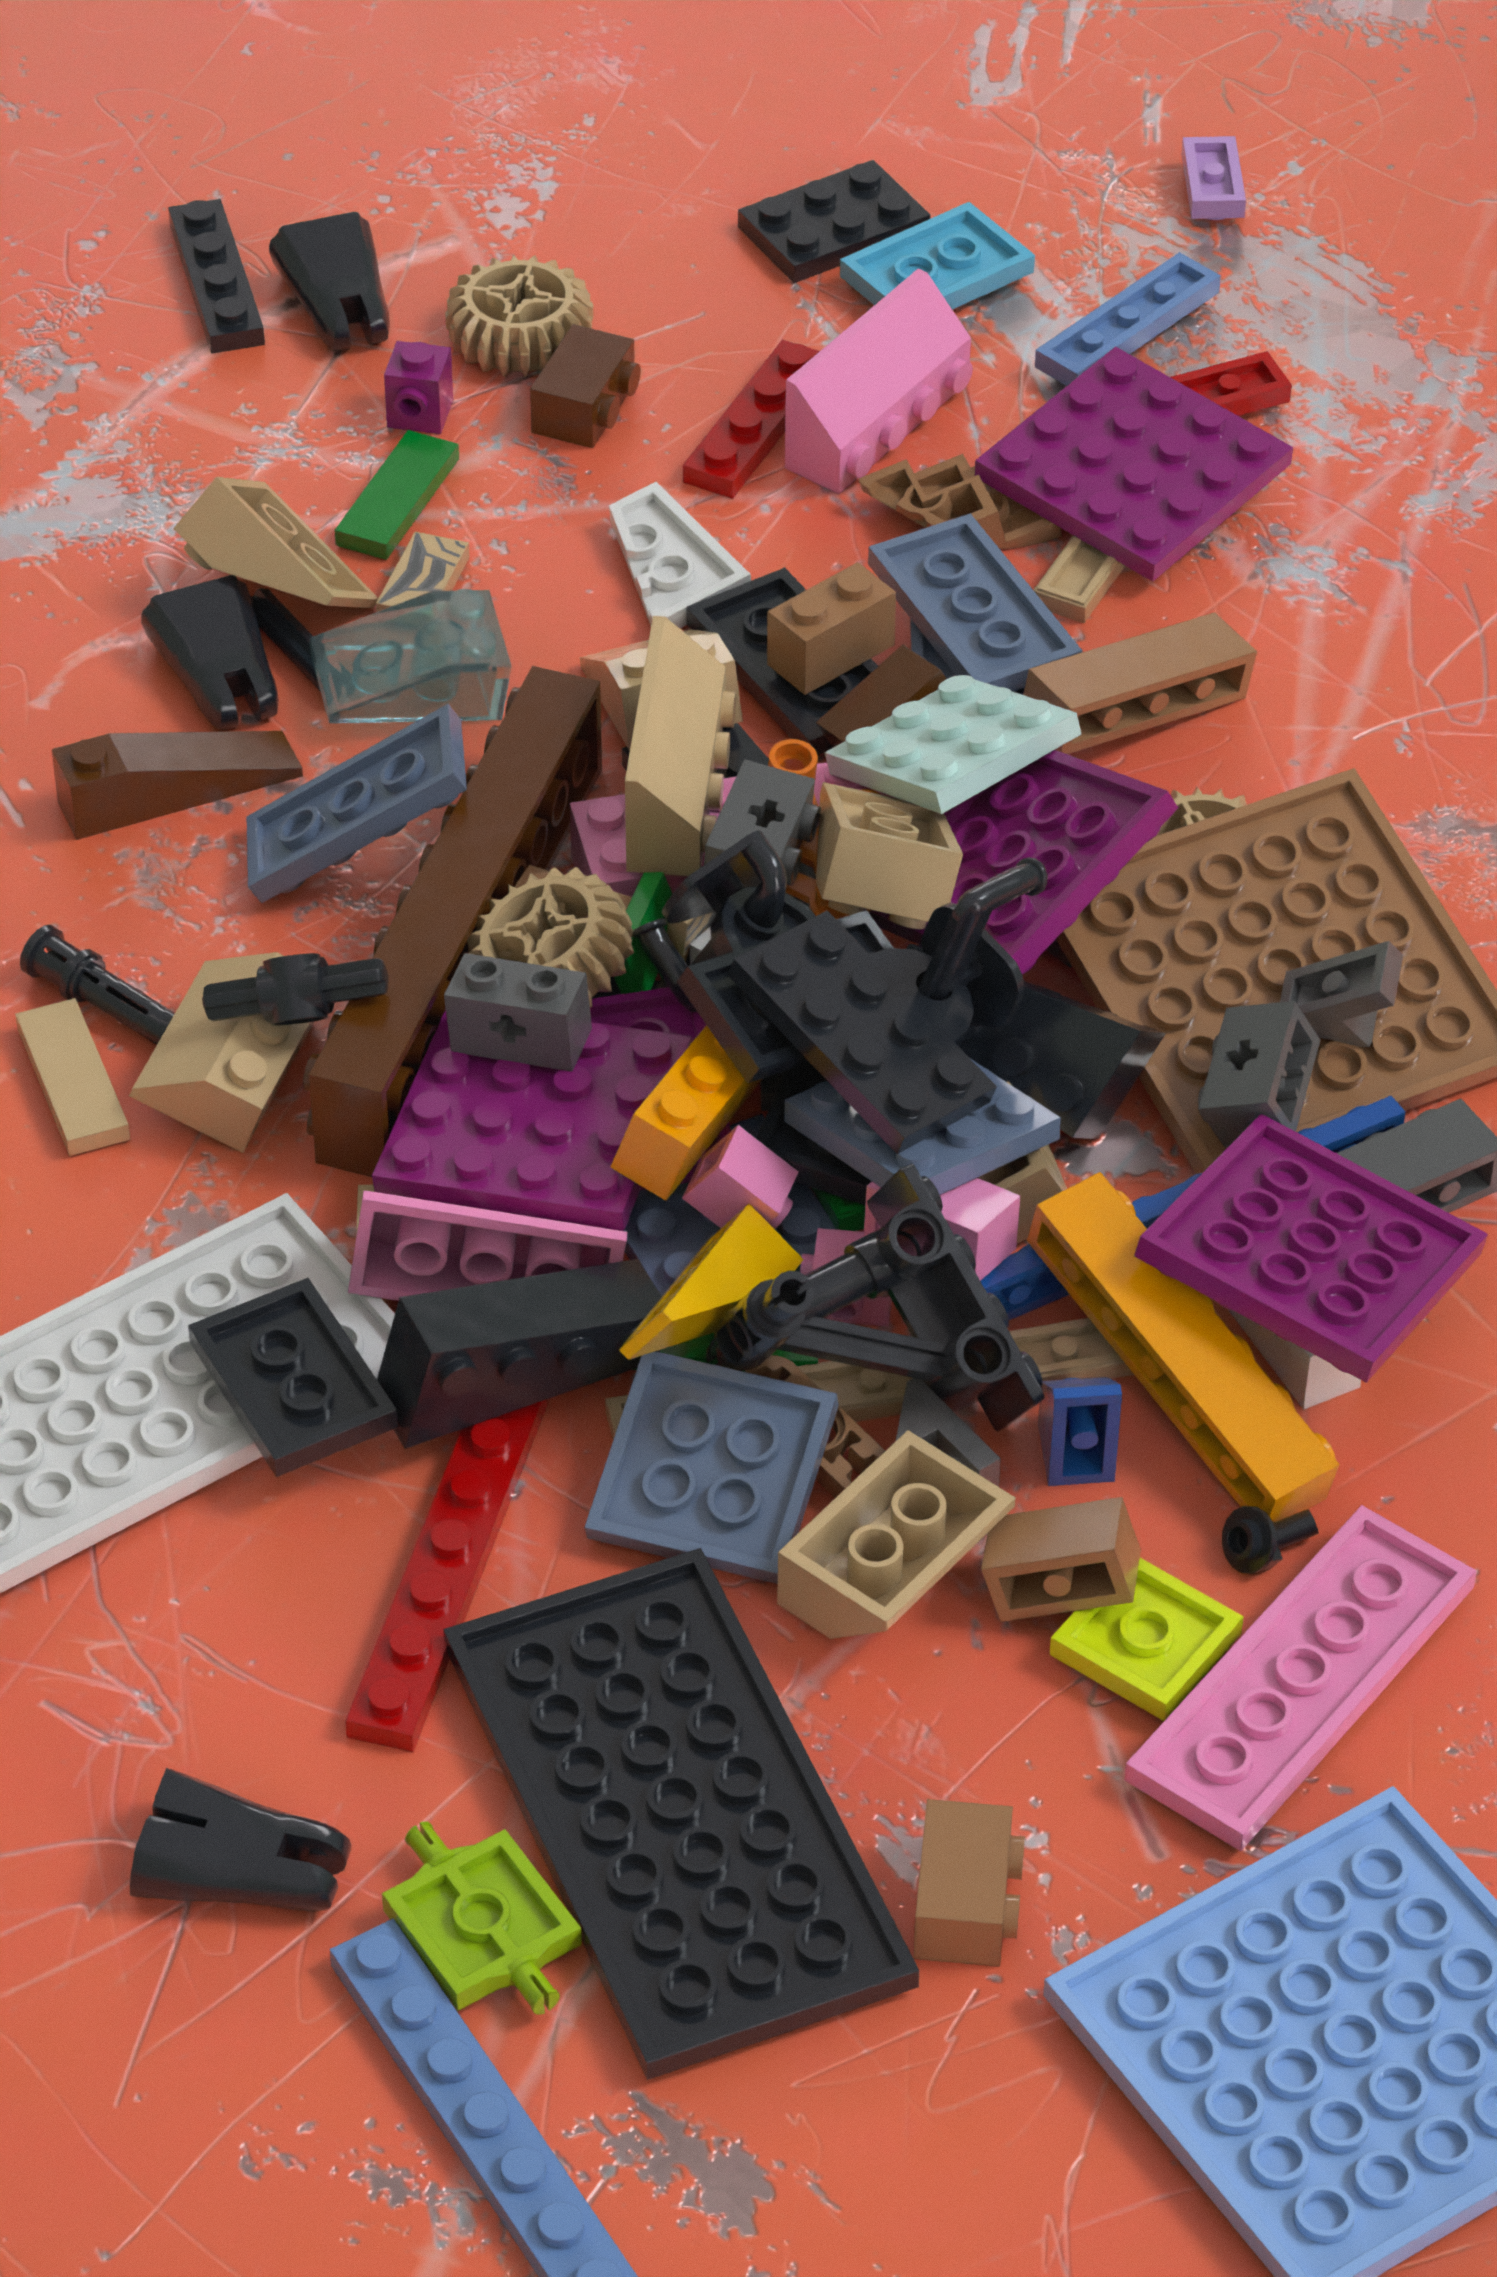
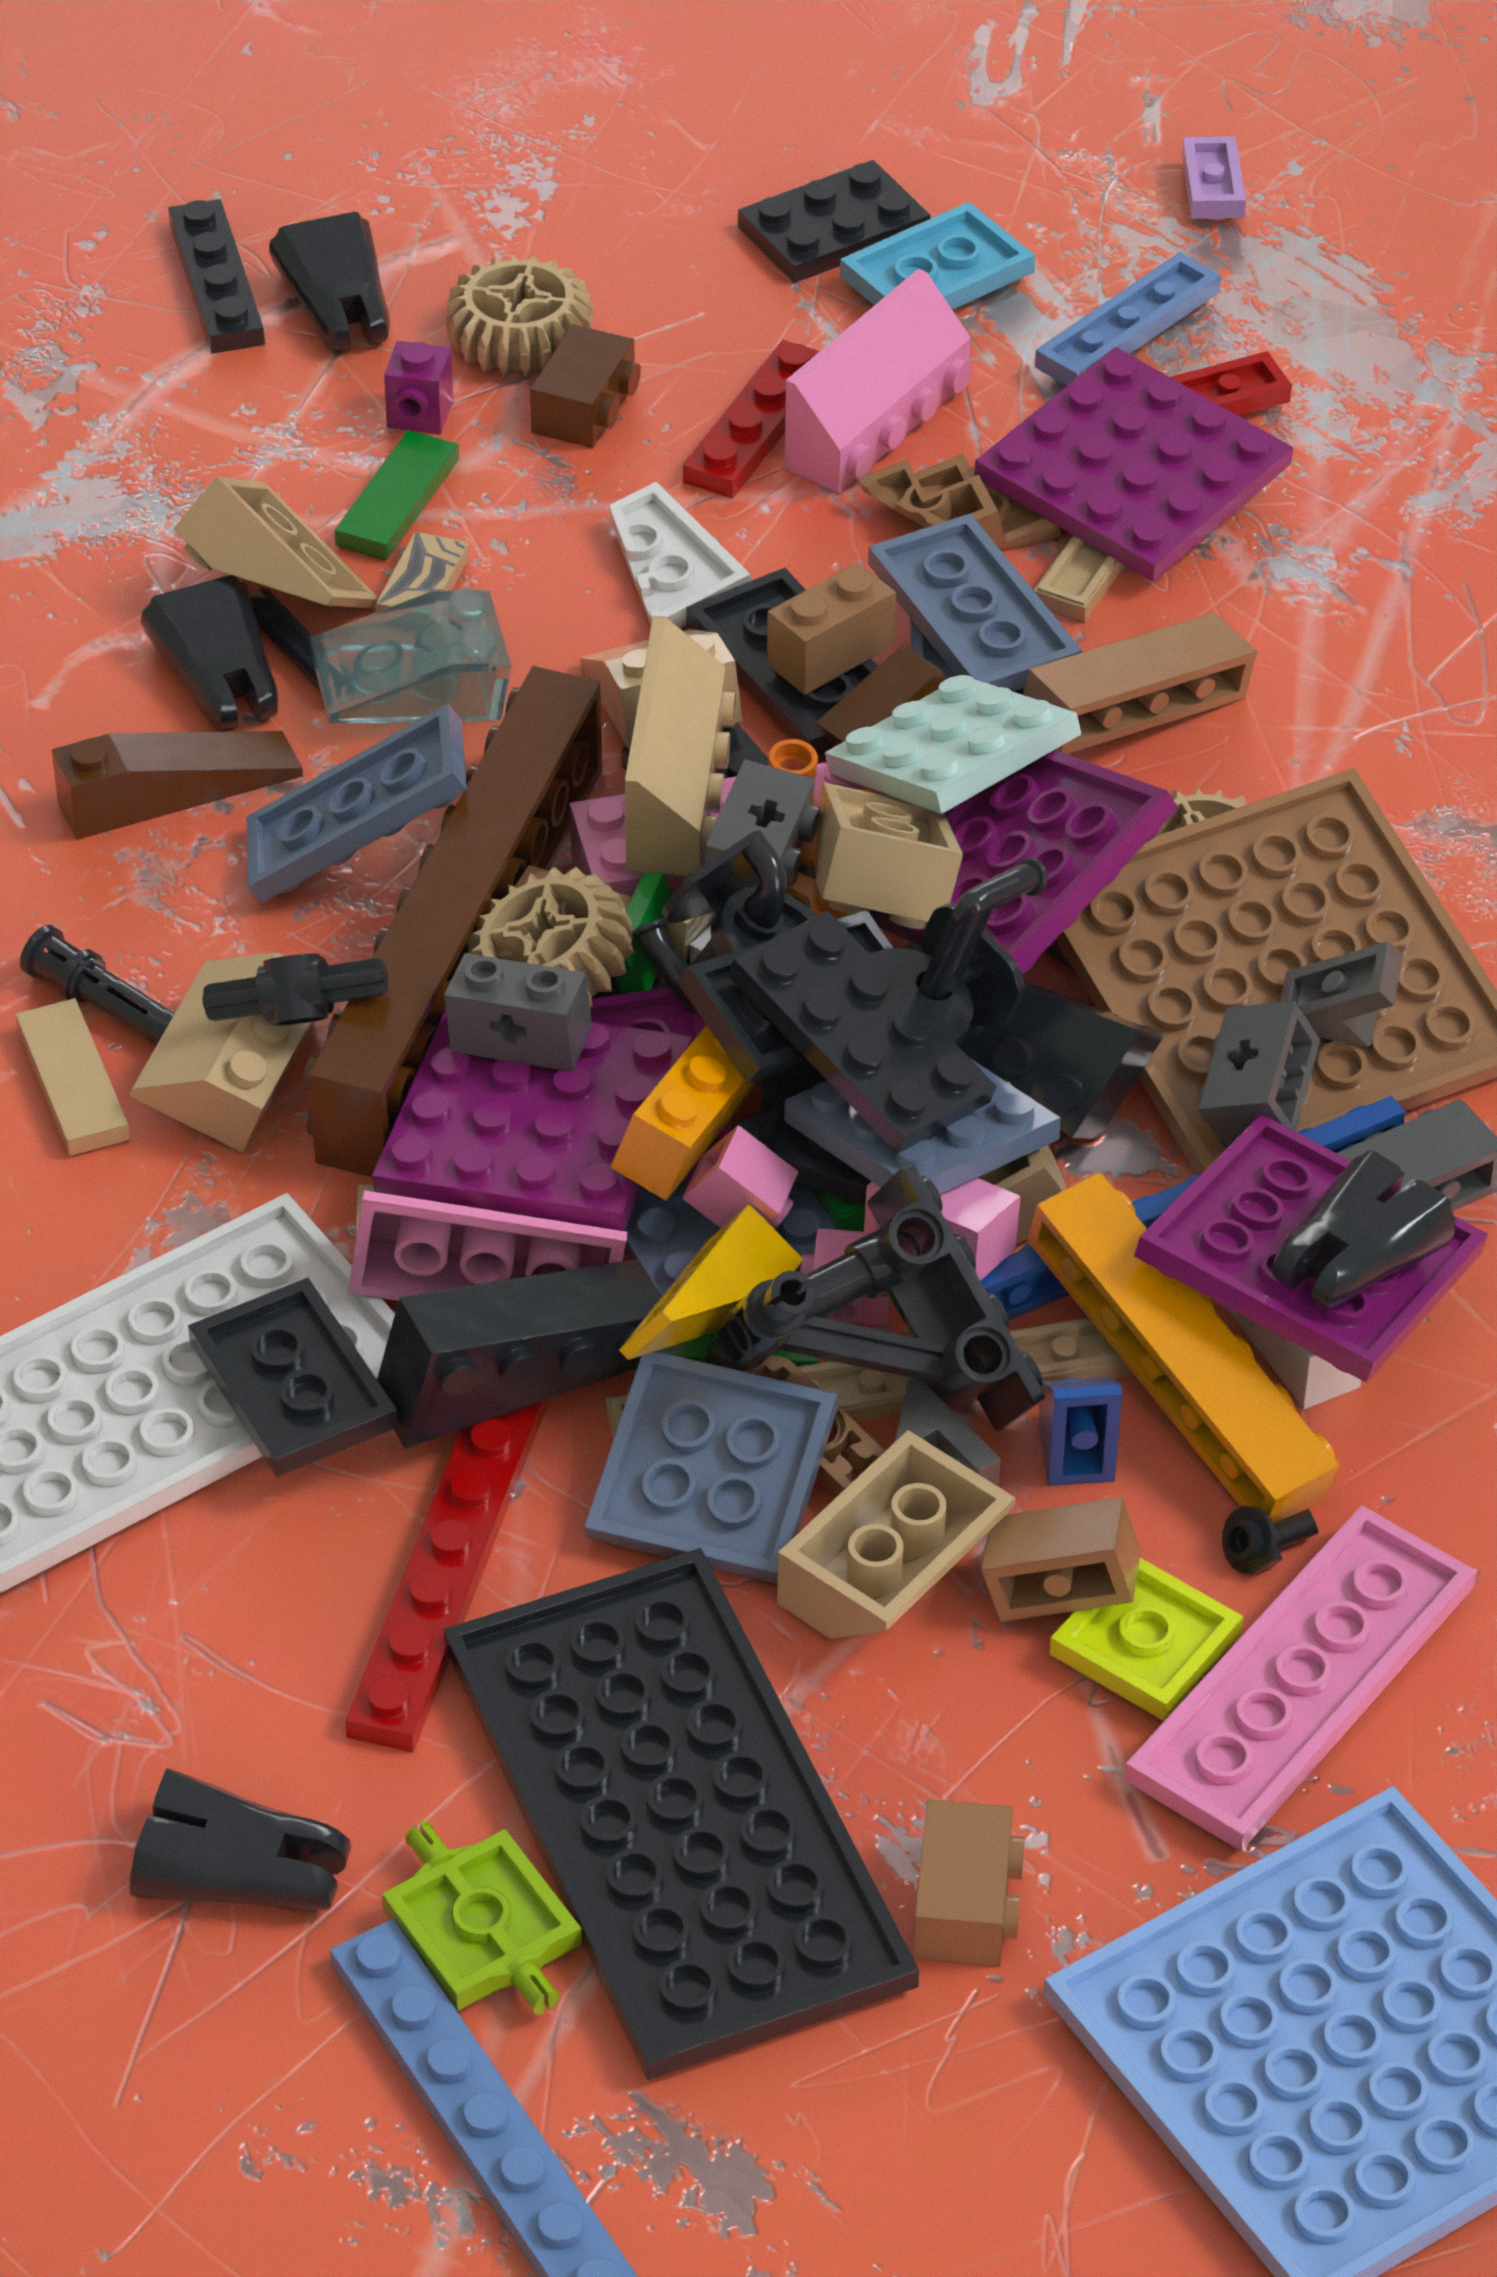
none -> black piece [1273,1150,1456,1311]

